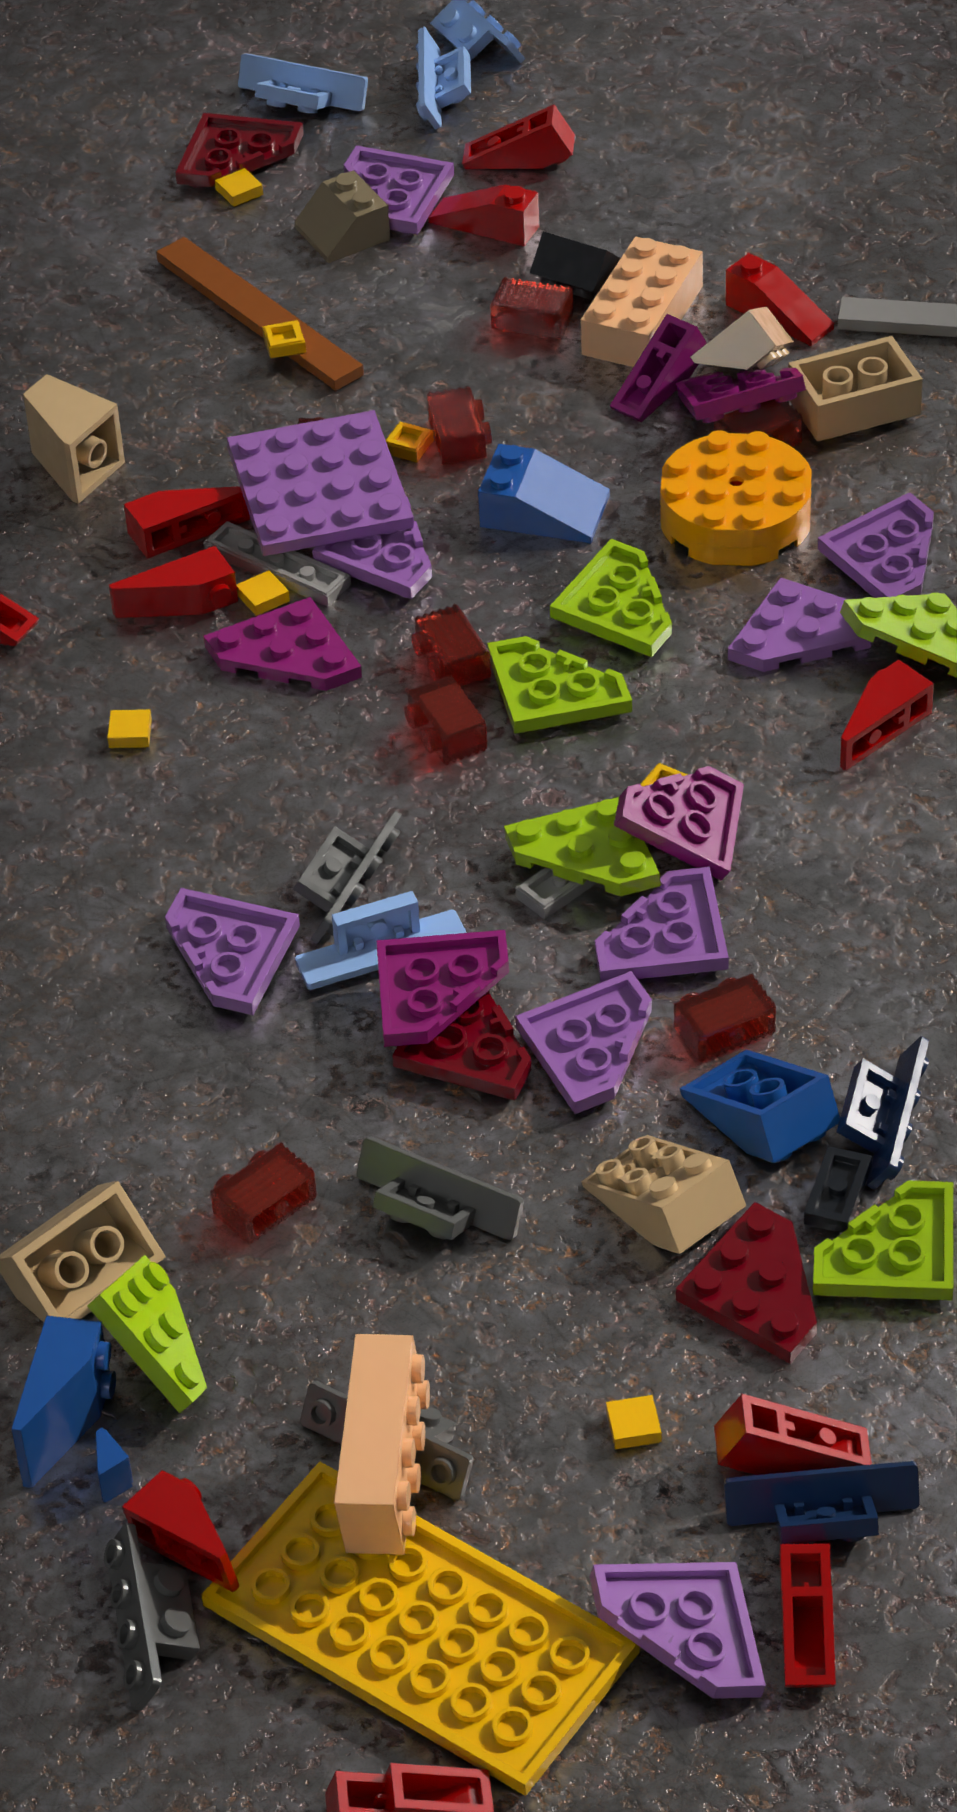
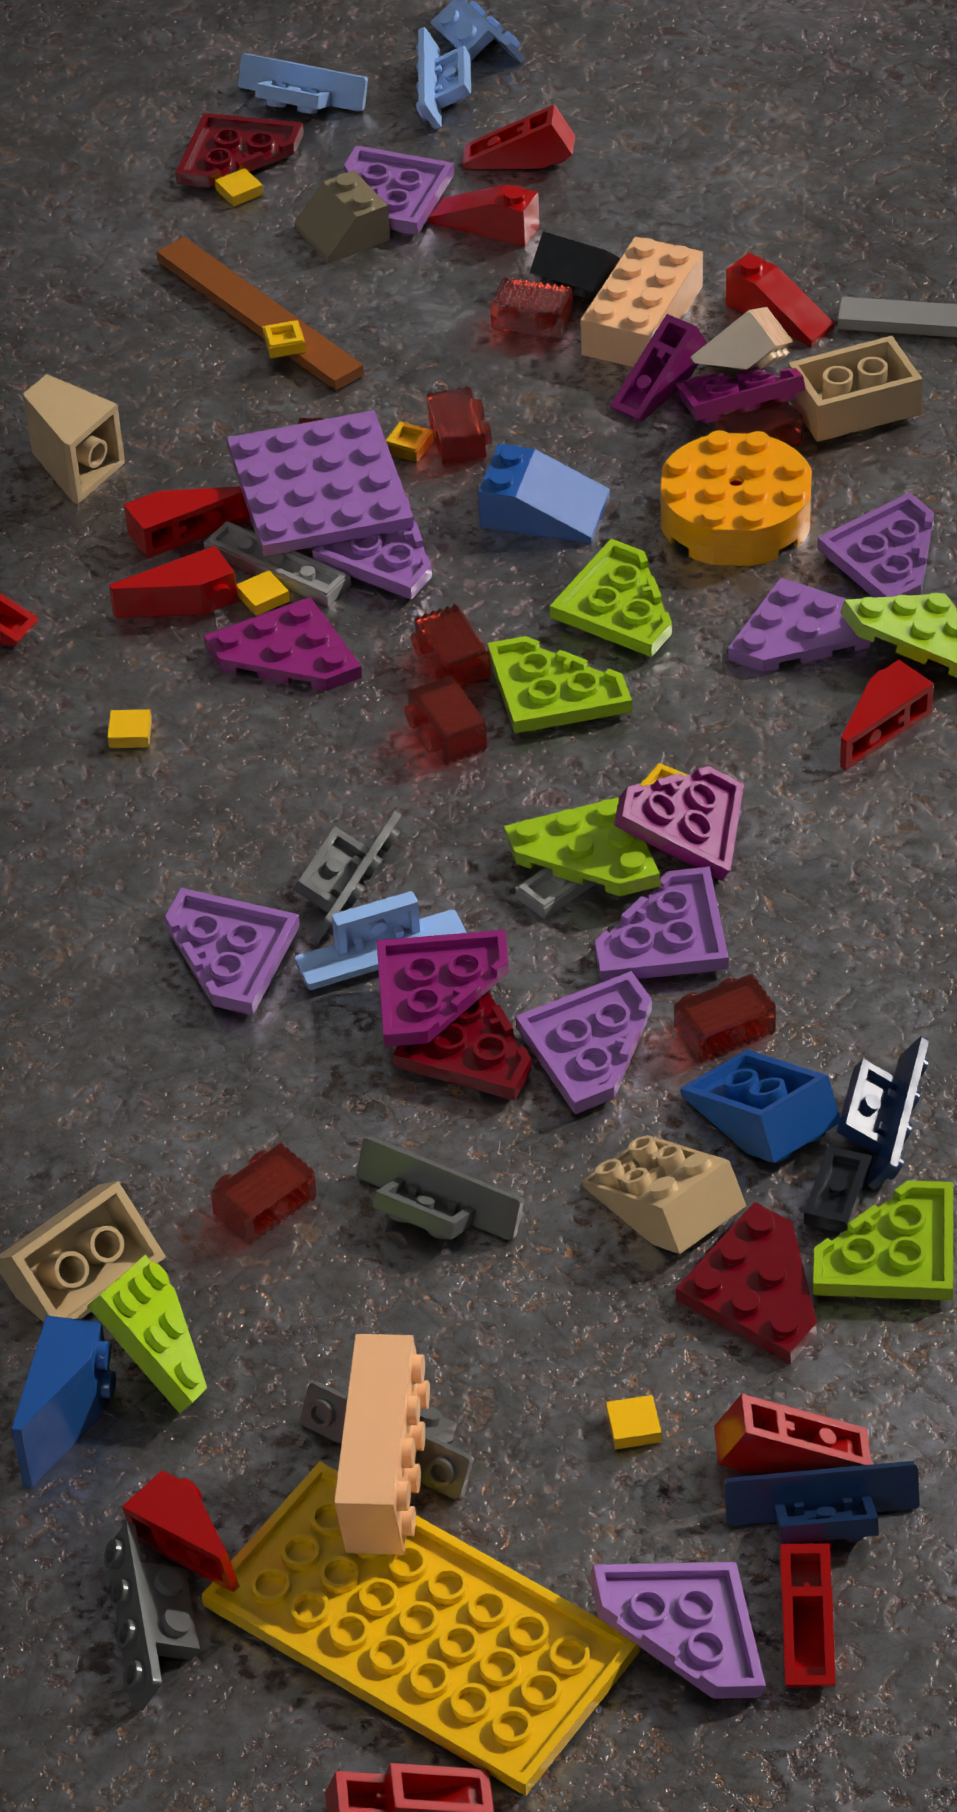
blue slope [96,1428,133,1502] -> none

